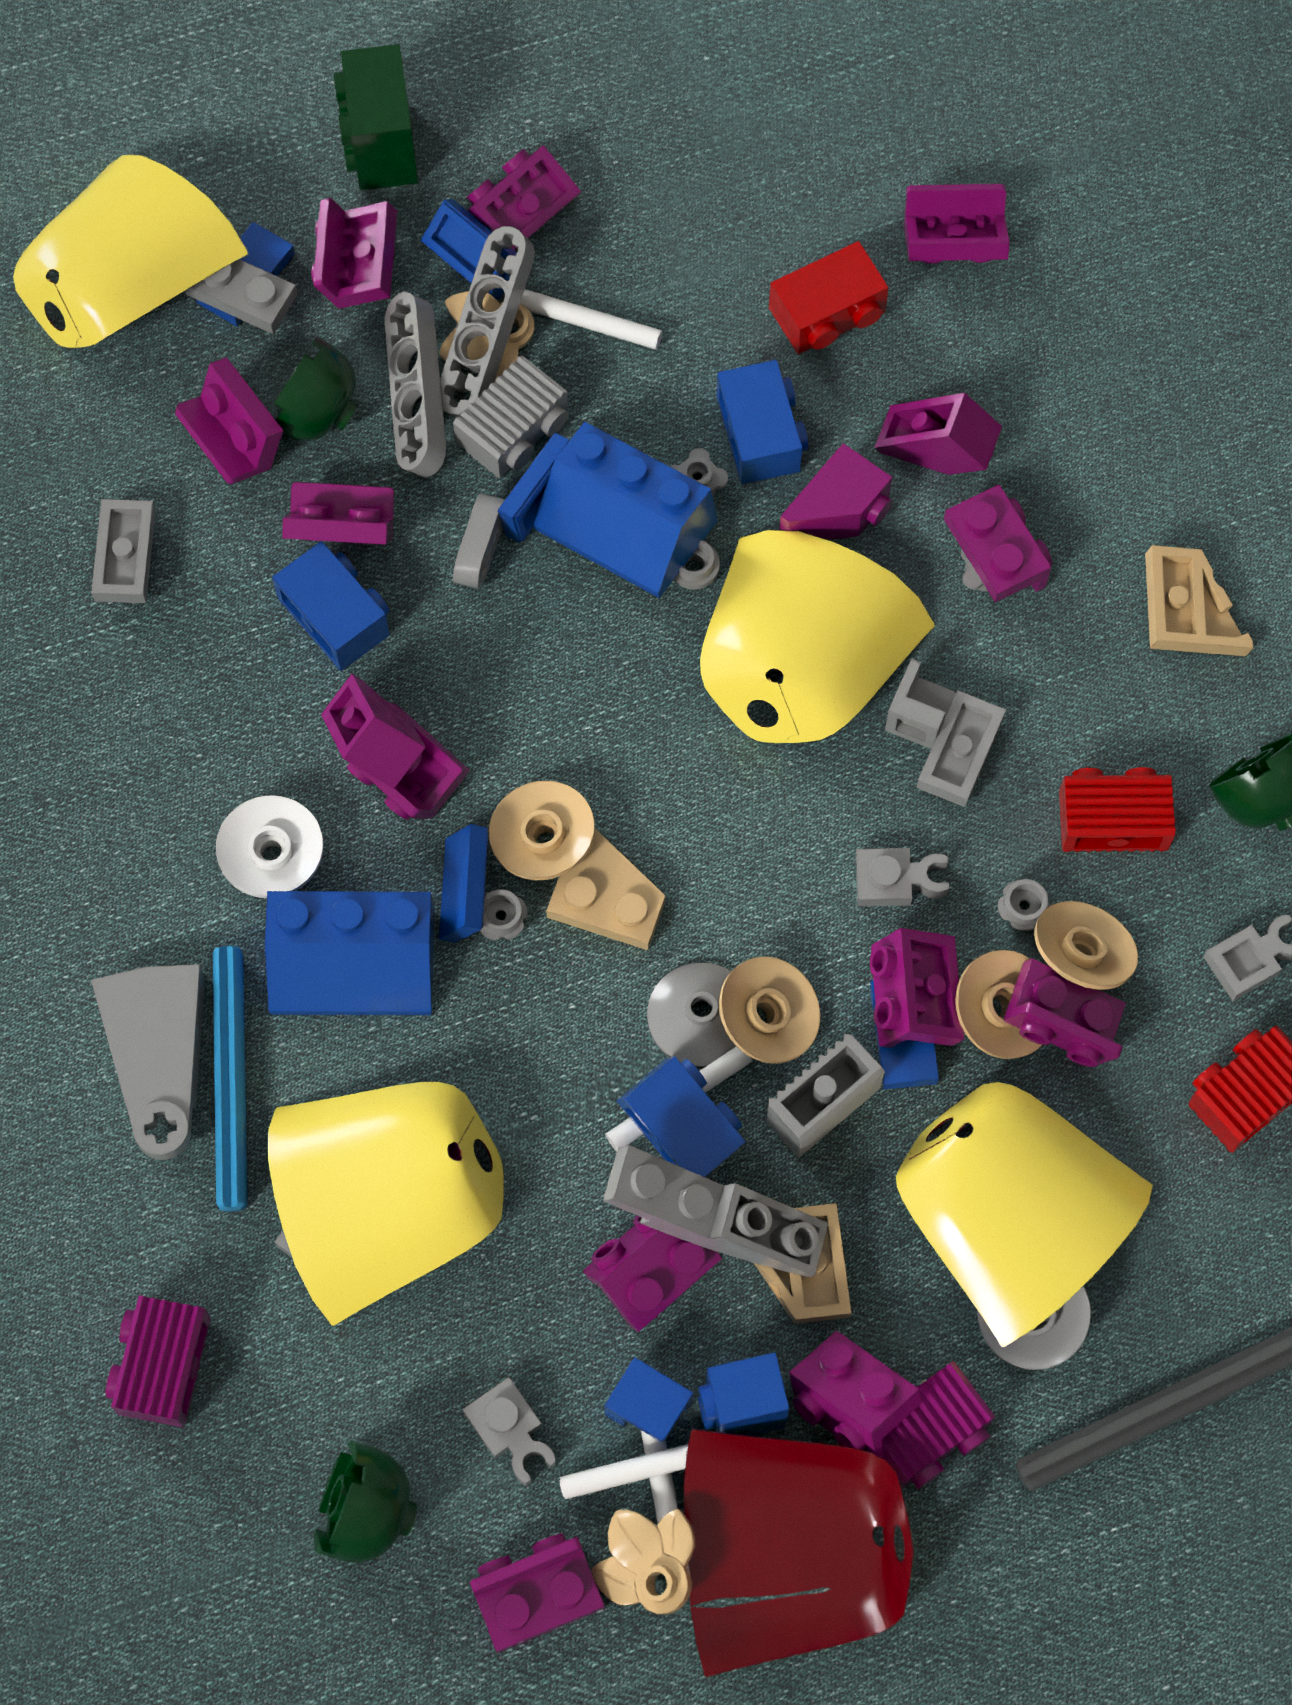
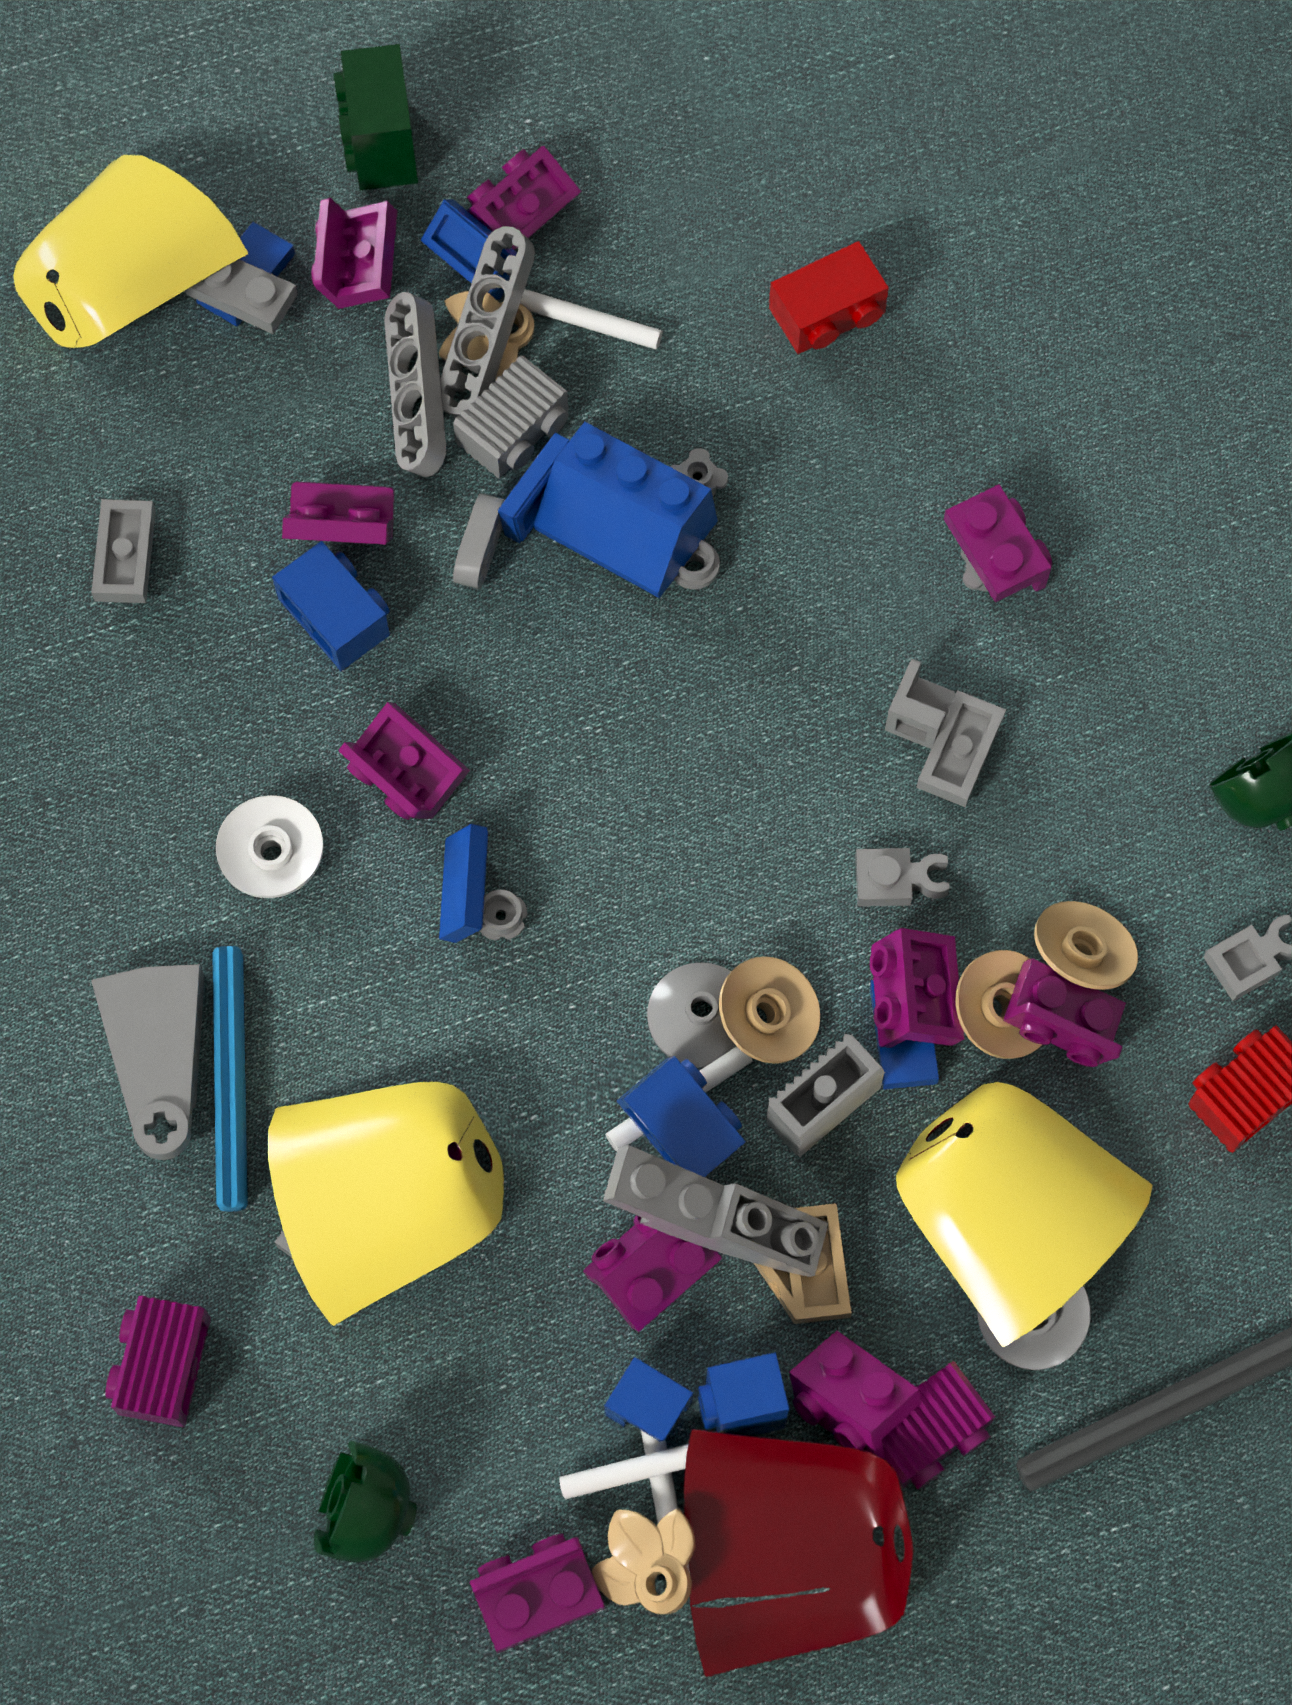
magenta bracket [175,357,283,484] -> none
blue slope [265,891,435,1015] -> none
dark green cylinder [271,335,358,441] -> none
magenta slope [321,673,425,789] -> none
light grey plate [462,1377,556,1487] -> none
tan dish [489,781,595,880] -> none
tan wing [546,829,665,950] -> none
light yellow piece [700,530,935,743] -> none
blue brick [716,360,809,485] -> none
magenta slope [779,443,893,540] -> none
magenta slope [874,393,1002,475] -> none
magenta bracket [904,184,1010,264] -> none
light grey plate [998,879,1051,931] -> none
red brick [1059,767,1176,852] -> none
tan wing [1145,545,1253,656] -> none

